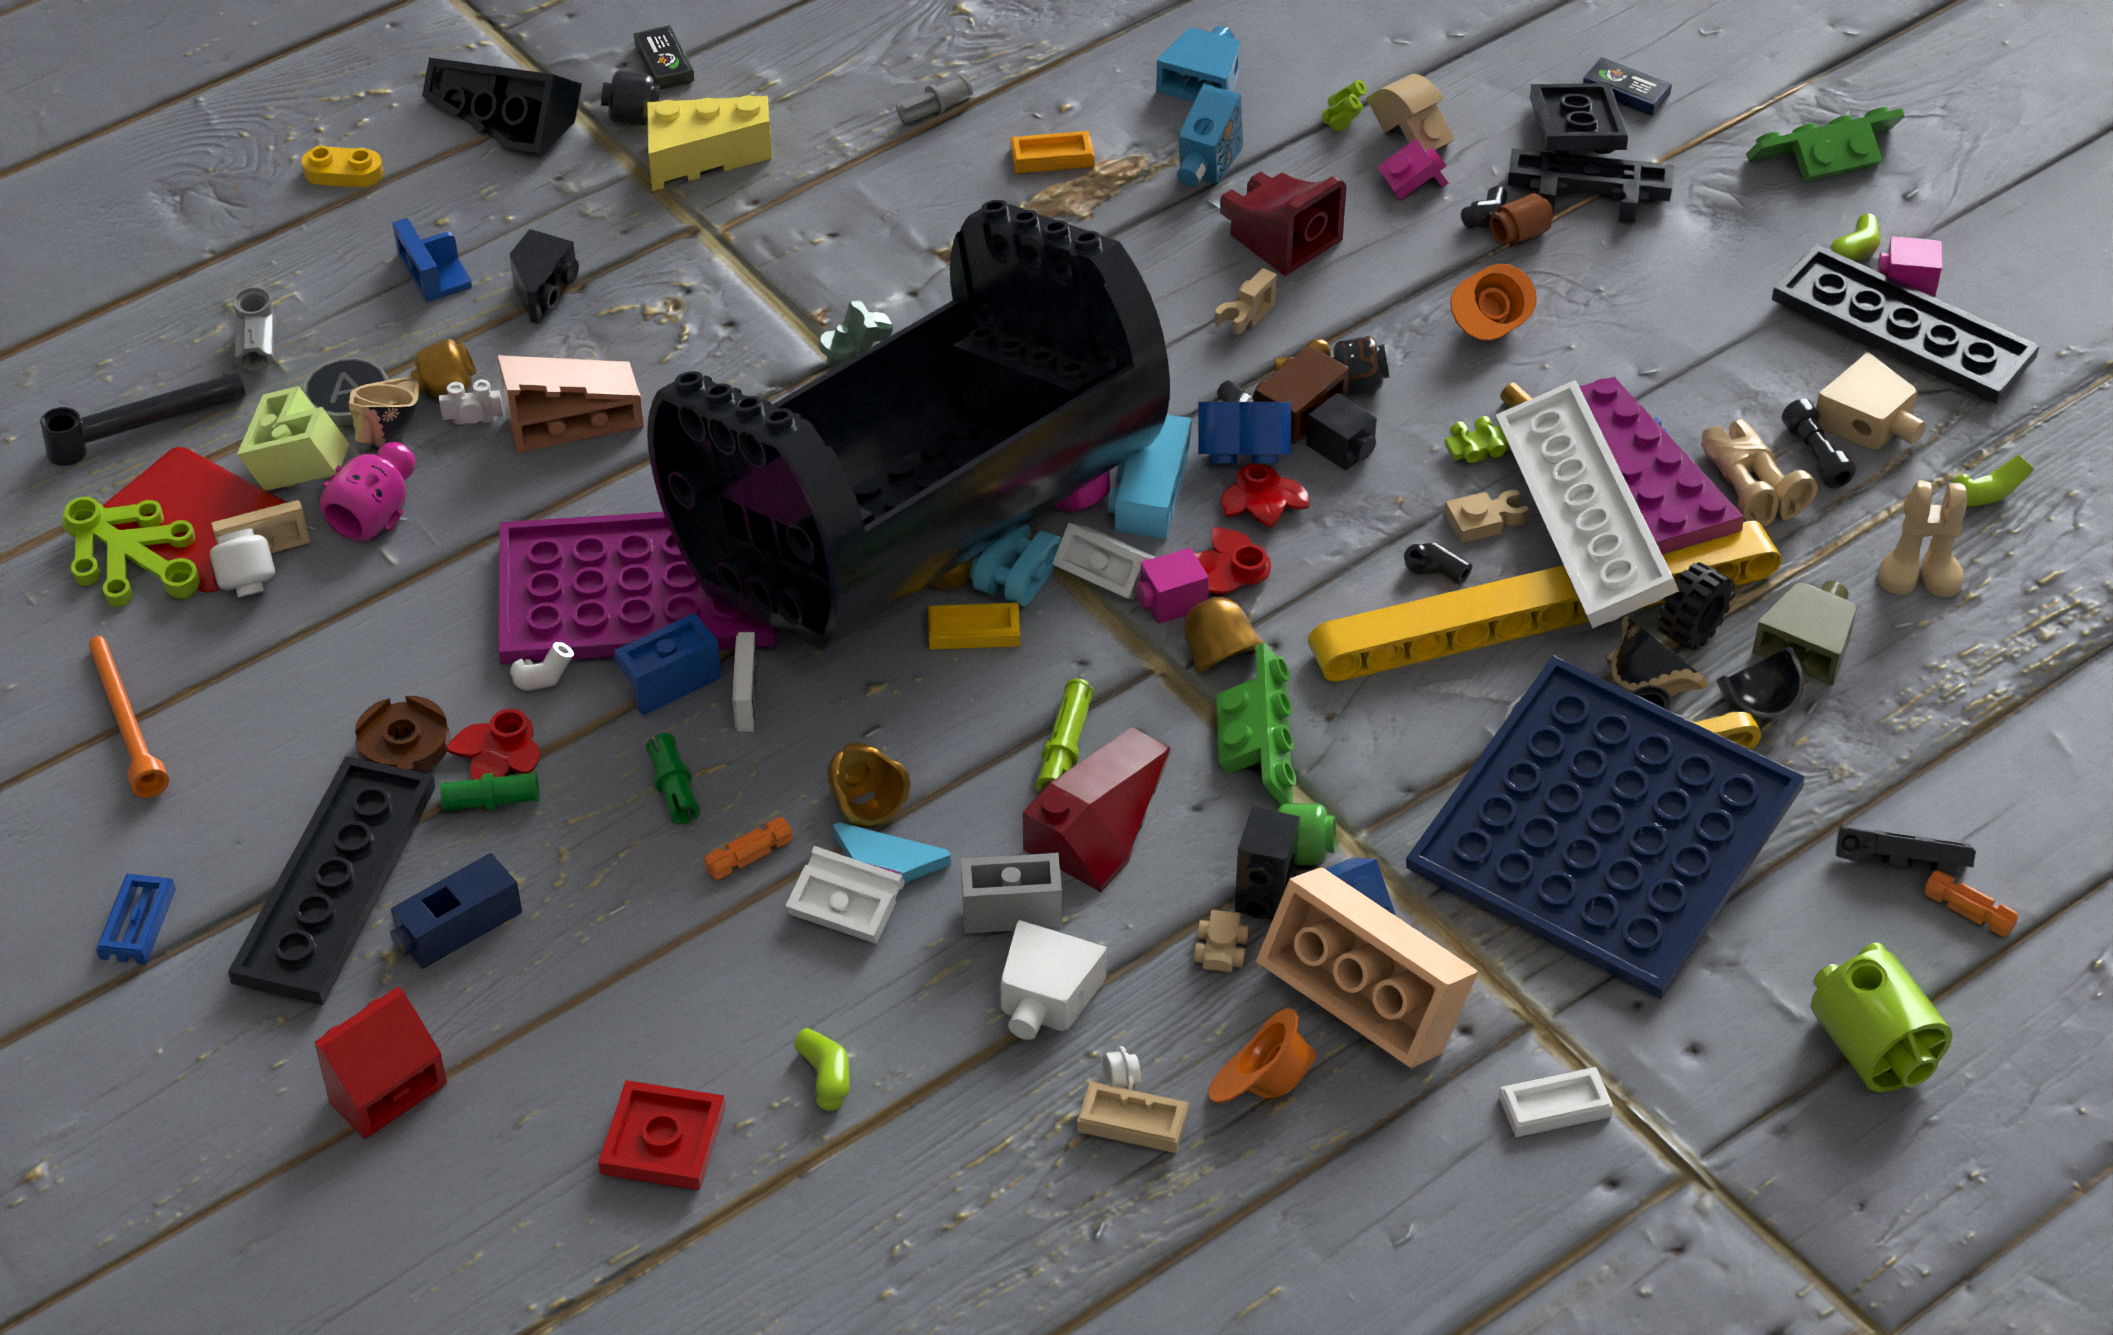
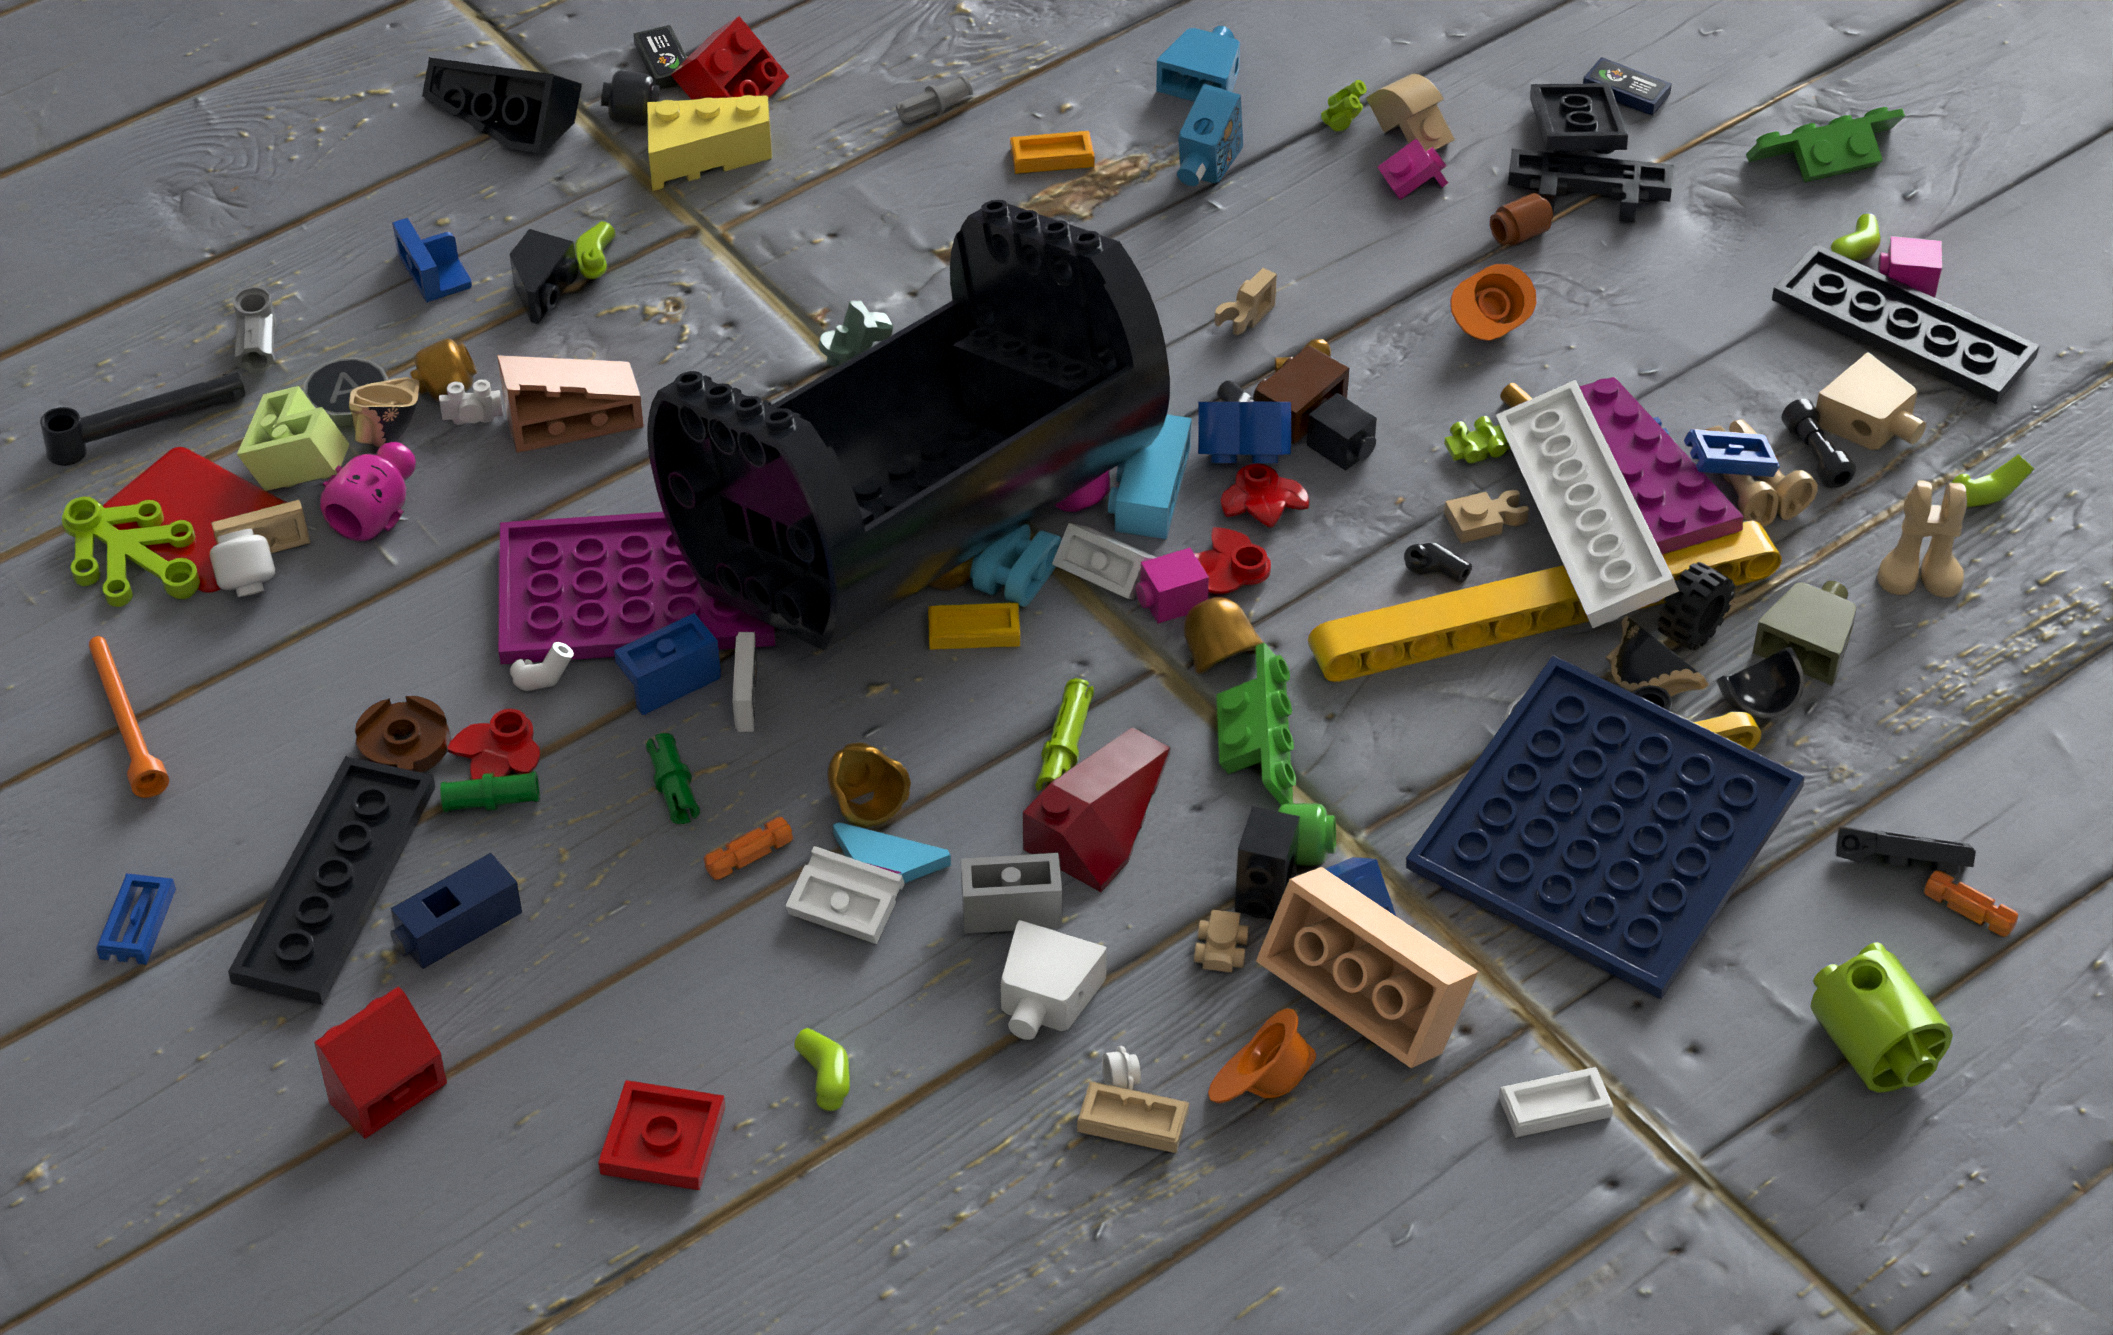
yellow plate [301,146,384,187] -> none
dark red hips [1220,171,1347,276] -> none
black head [1331,336,1390,395] -> none
black arm [1461,186,1508,228] -> none
none -> lime arm [575,221,616,279]
none -> red slope [671,15,789,100]
none -> blue tile [1684,429,1780,477]

